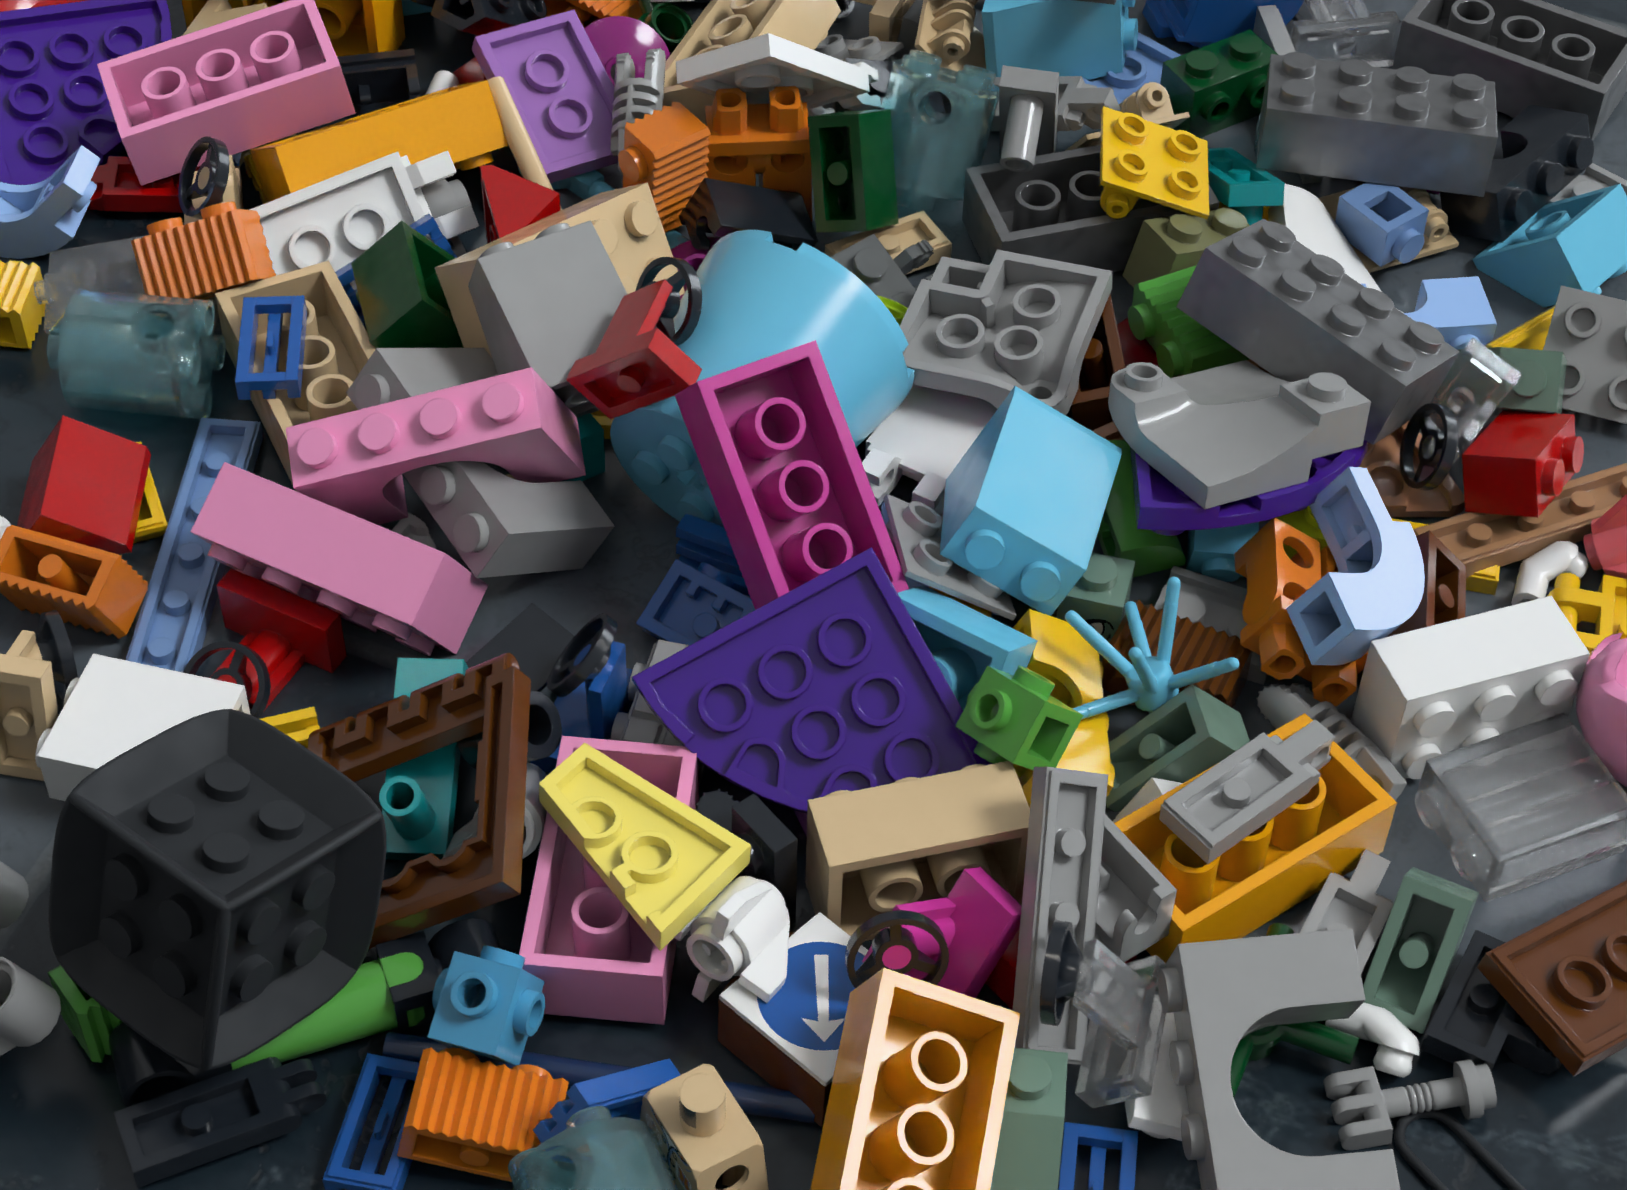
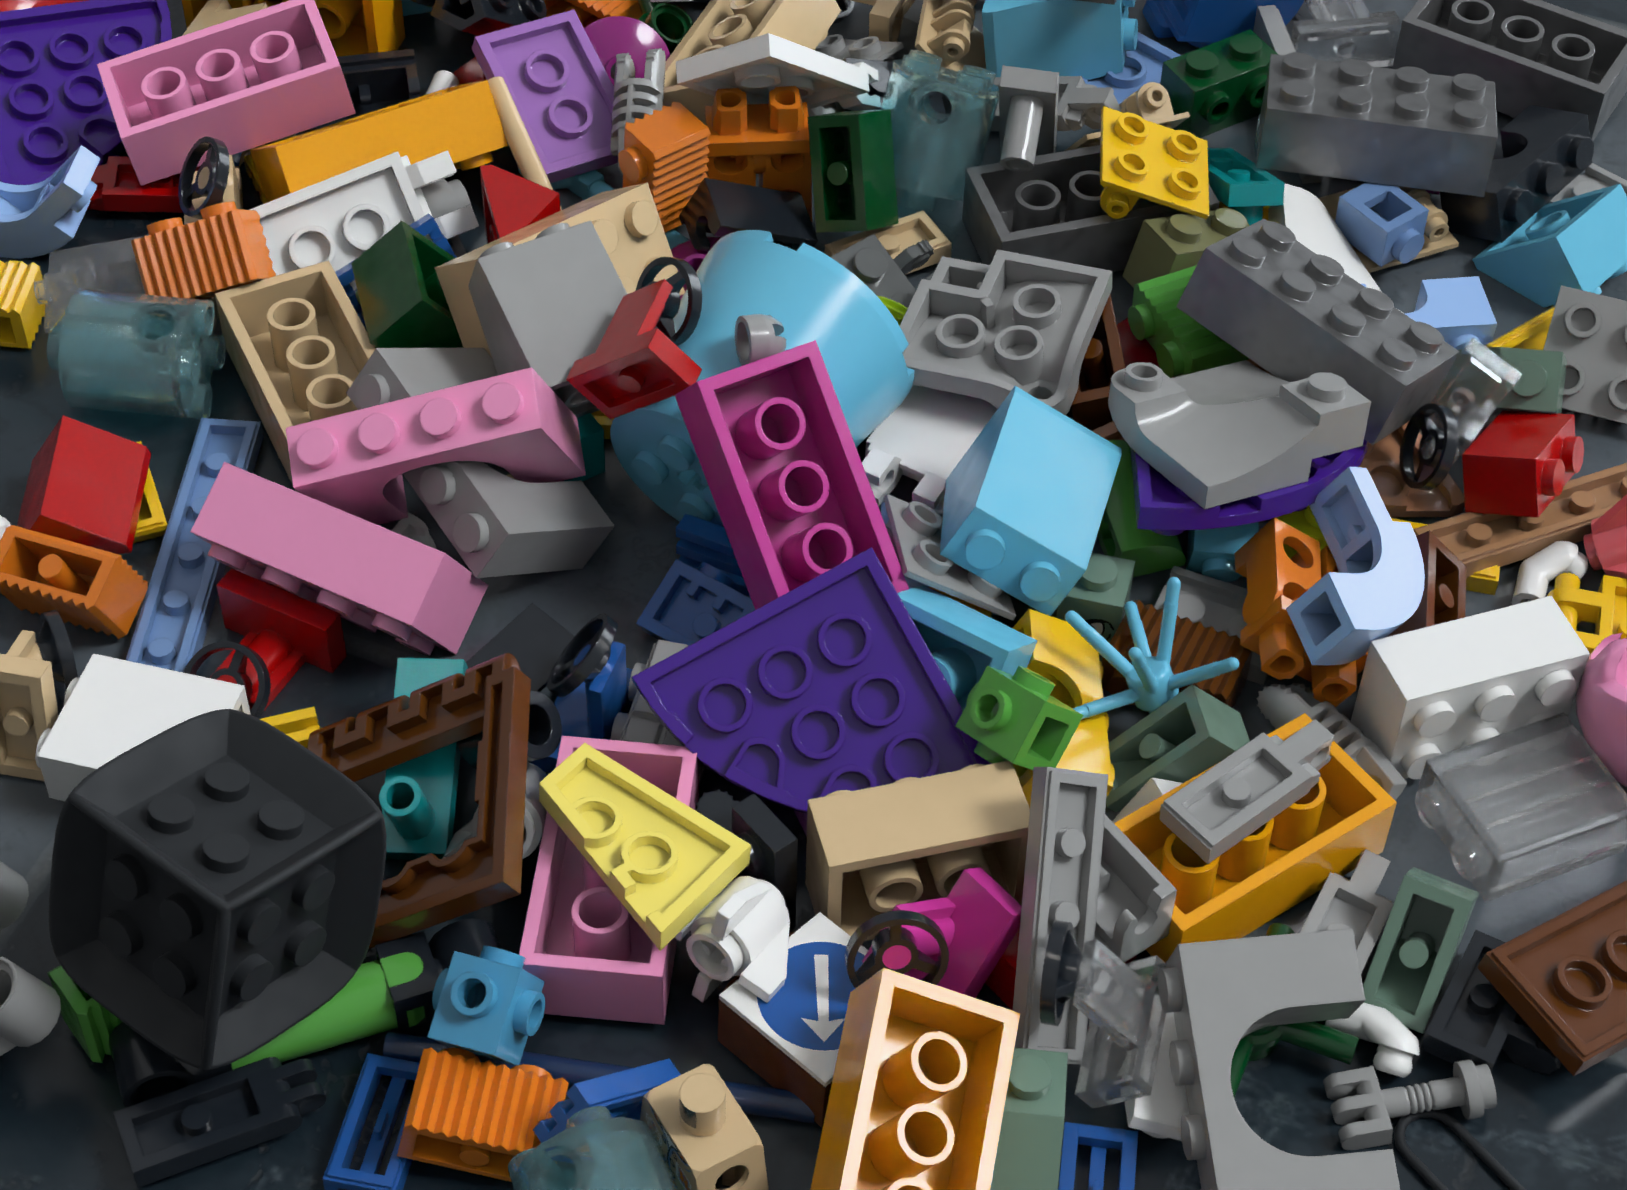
blue tile [235,295,307,400] -> none
none -> light grey hinge [735,314,786,366]

